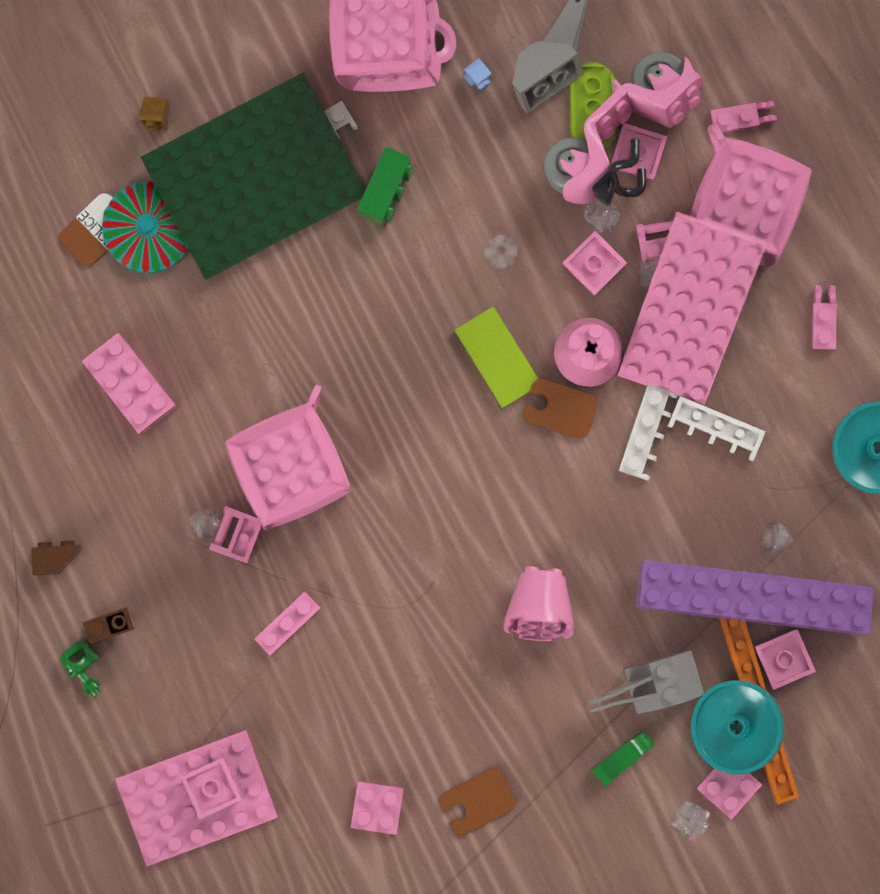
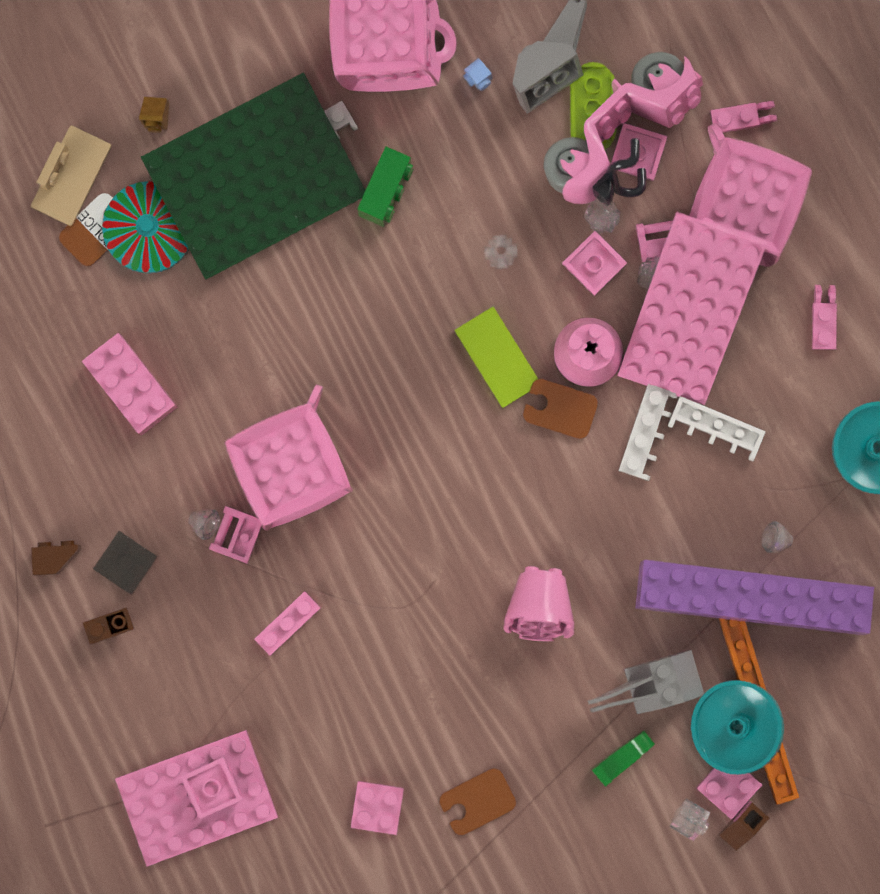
green piece [60,641,101,697] -> none
bright pink plate [754,629,816,690] -> none
none -> tan bracket [31,126,111,226]
none -> clear smoke plate [93,531,158,595]
none -> reddish brown slope [719,801,770,851]

